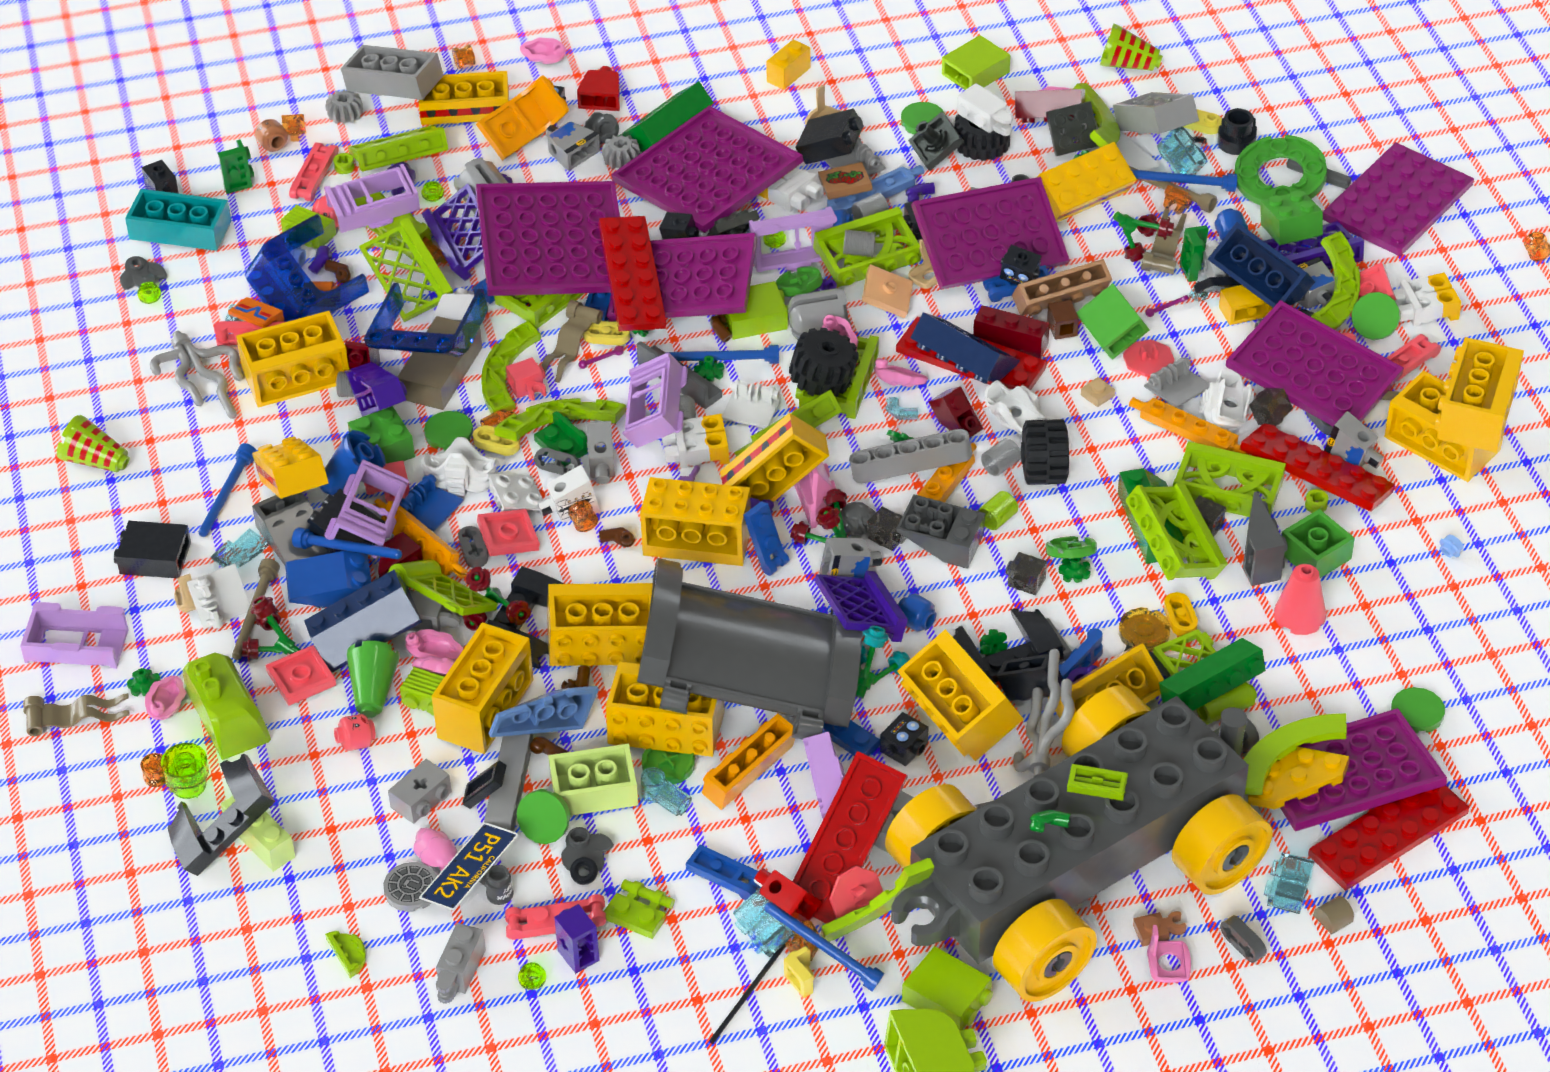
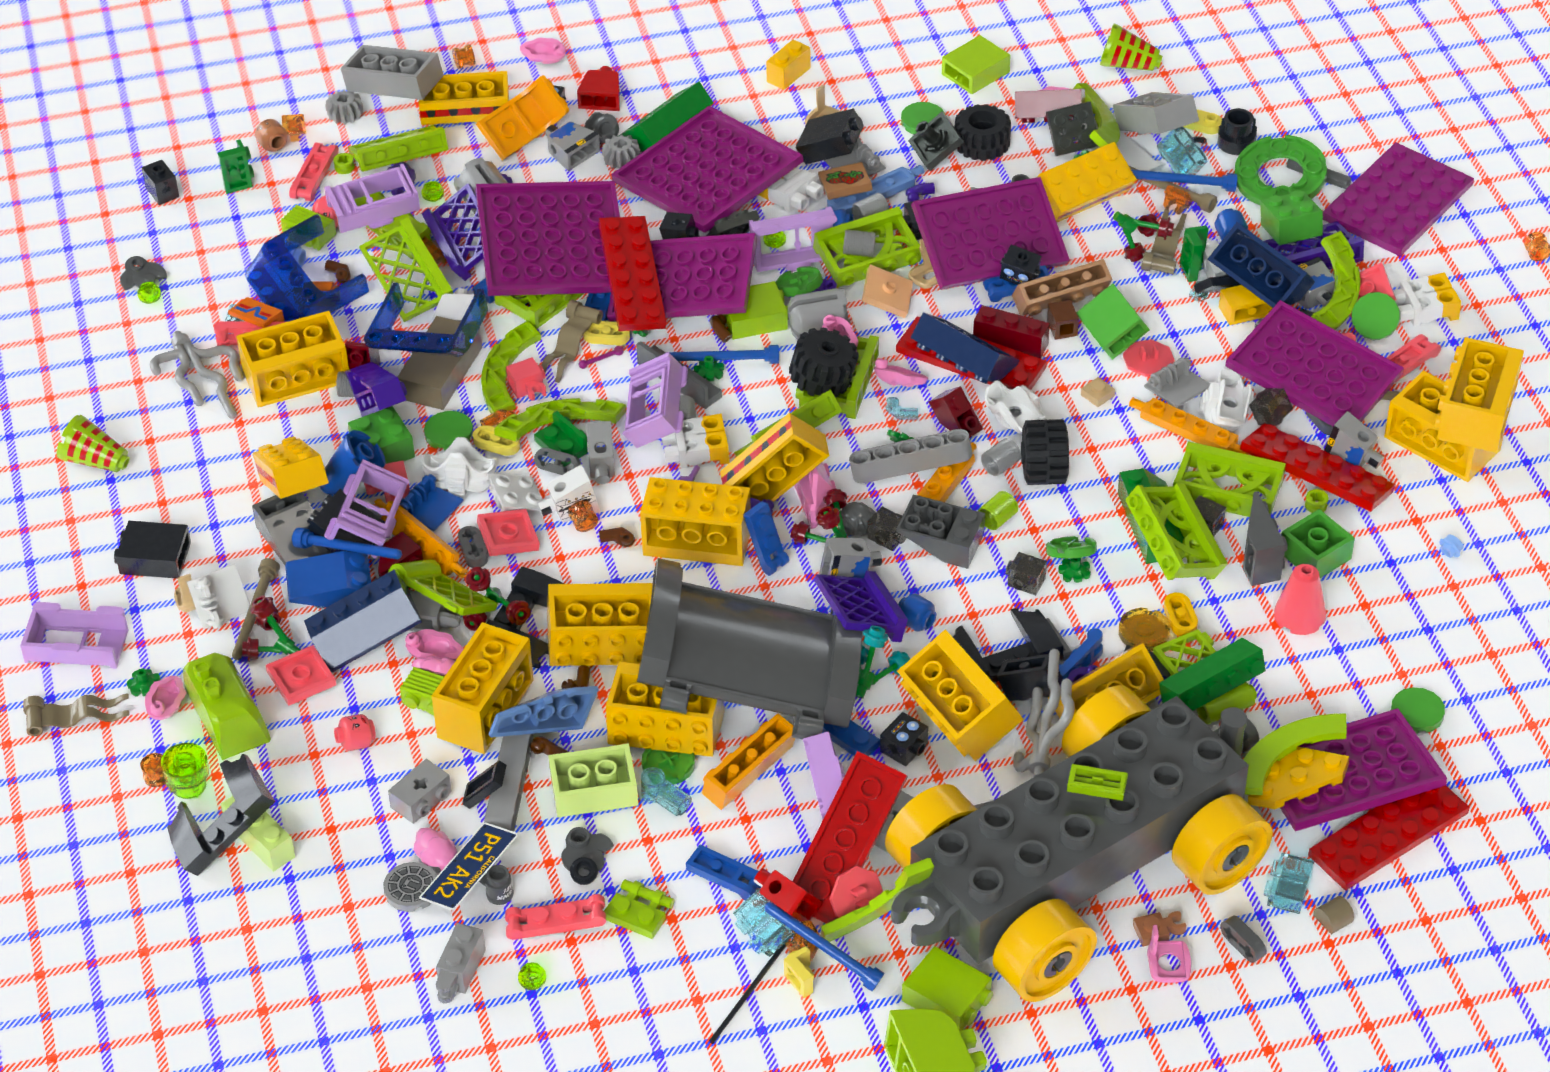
teal brick [125,189,232,251] -> none
blue piece [198,443,257,537] -> none
clear light blue slope [210,528,269,568] -> none
dark purple arm [308,246,332,275] -> none
lime tile [325,931,366,979] -> none
bright green cone [347,641,400,718] -> none
bright green tile [517,789,571,844] -> none
dark purple brick [554,904,600,974] -> none
white hinge [722,380,782,428] -> none
white hinge [957,83,1013,136] -> none
green plant [980,629,1008,657] -> none
green arm [1029,810,1071,833] -> none
magenta hinge [1145,295,1189,317] -> none

